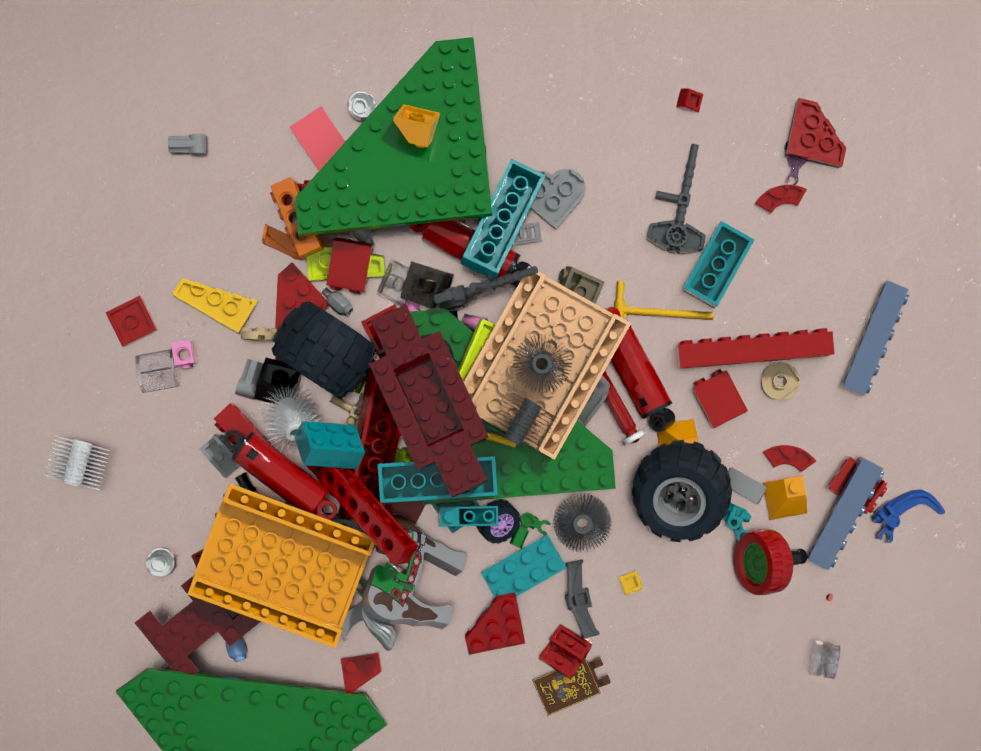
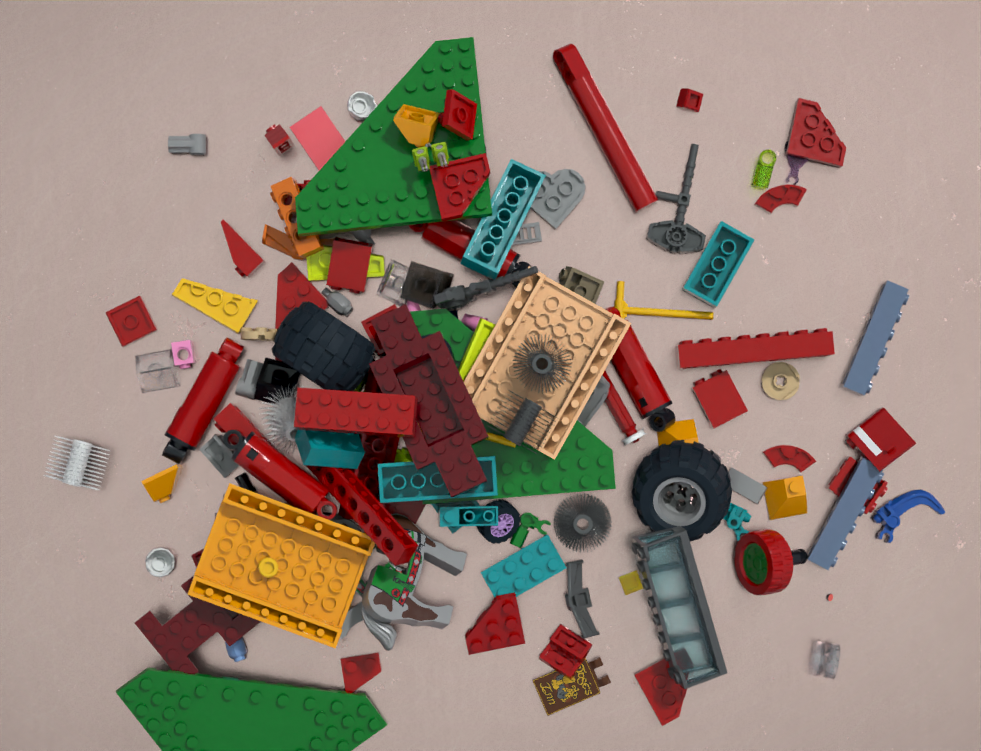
none -> light orange slope [141,464,182,504]
none -> red piece [162,337,244,464]
none -> red slope [221,219,265,278]
none -> yellow tile [258,557,278,577]
none -> red slope [264,124,294,156]
none -> red brick [294,387,418,438]
none -> lime piece [412,142,449,172]
none -> red plate [429,153,491,222]
none -> red tile [438,89,477,141]
none -> red piece [553,44,658,212]
none -> window [631,526,727,689]
none -> red plate [634,647,694,726]
none -> clear neon green piece [752,150,776,189]
none -> red door [846,407,916,472]

